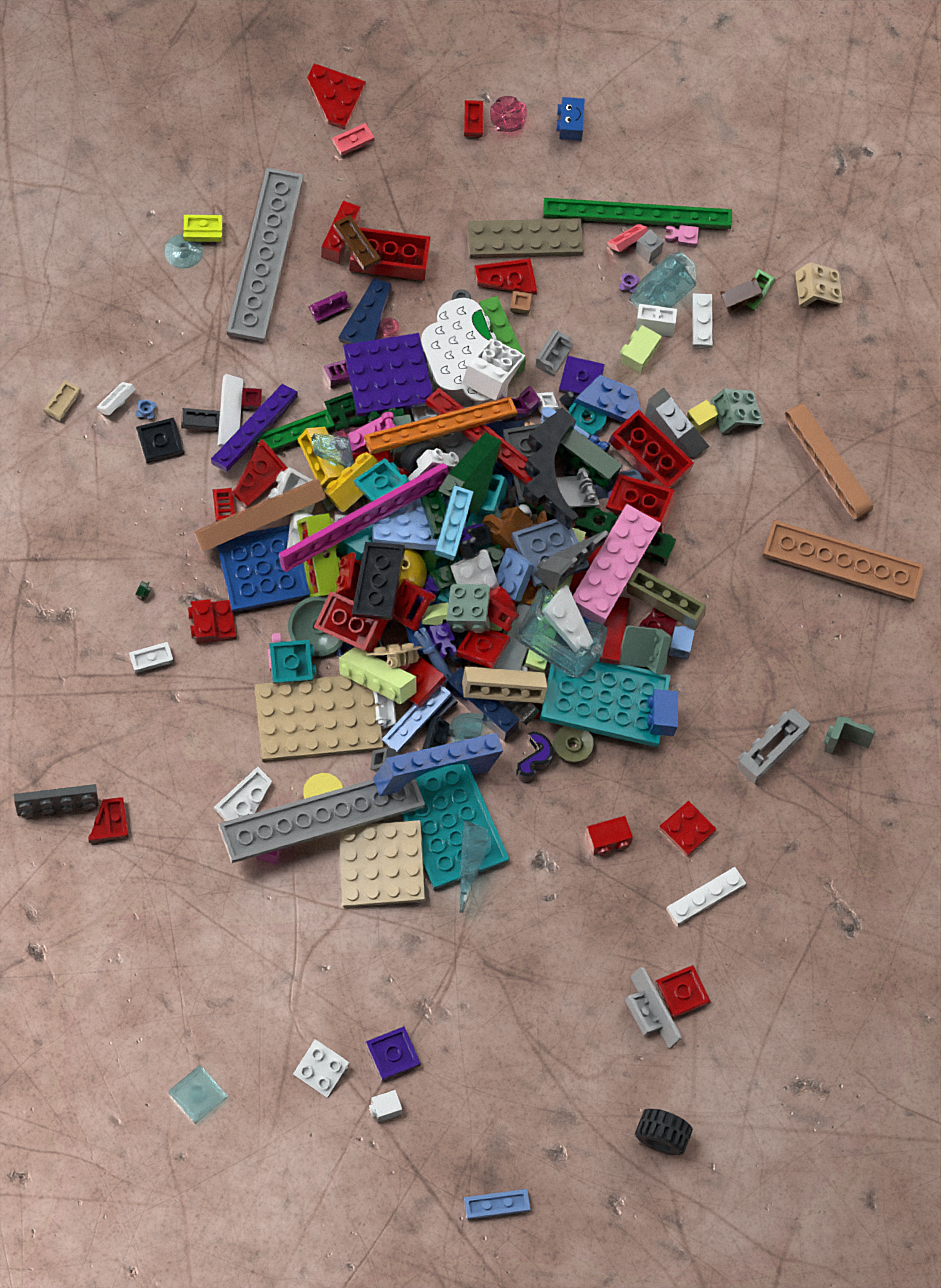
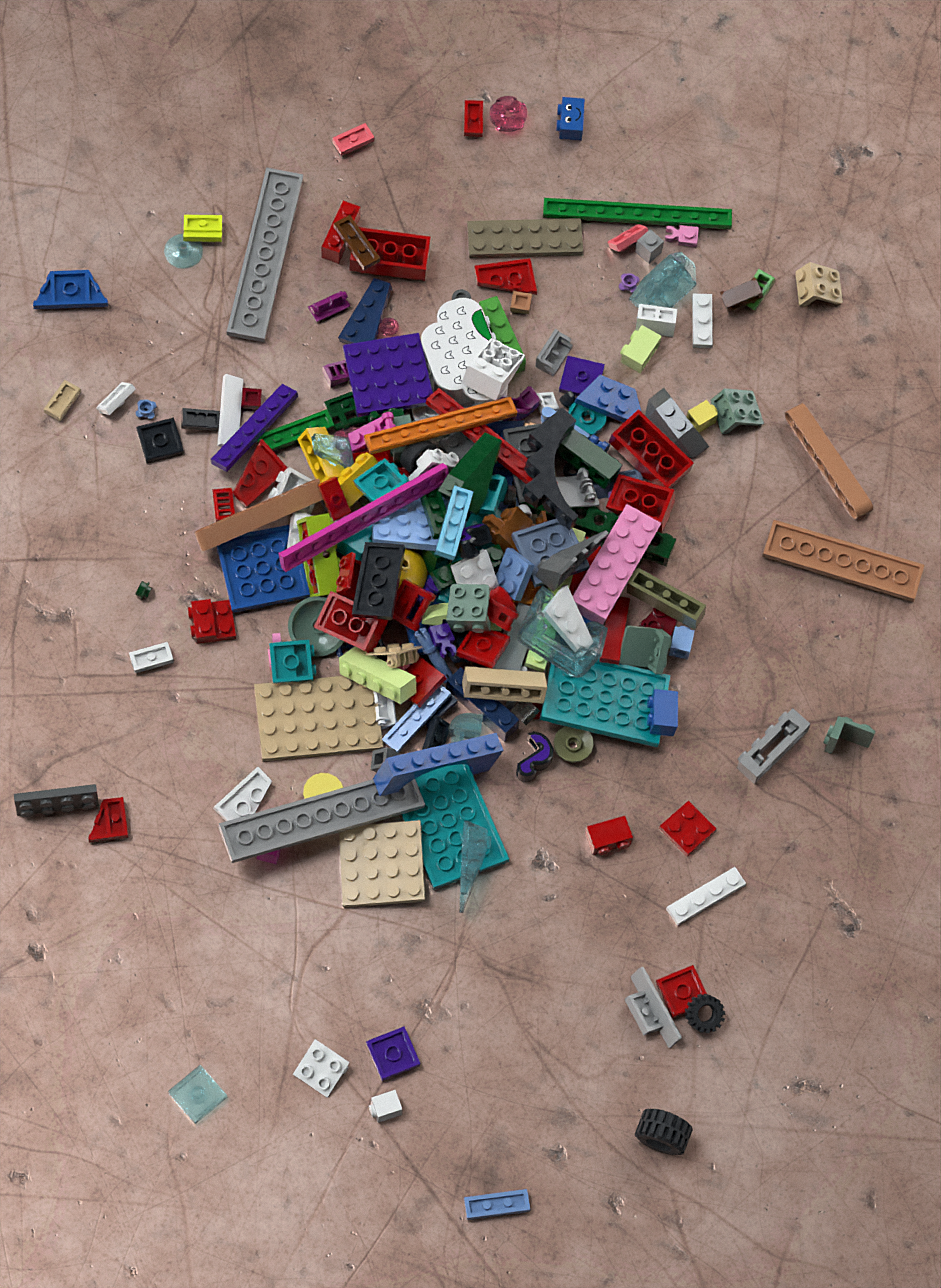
red plate [307,63,366,130] -> none
none -> blue wing [33,270,108,309]
none -> red plate [318,476,351,521]
none -> black tyre [685,994,726,1033]

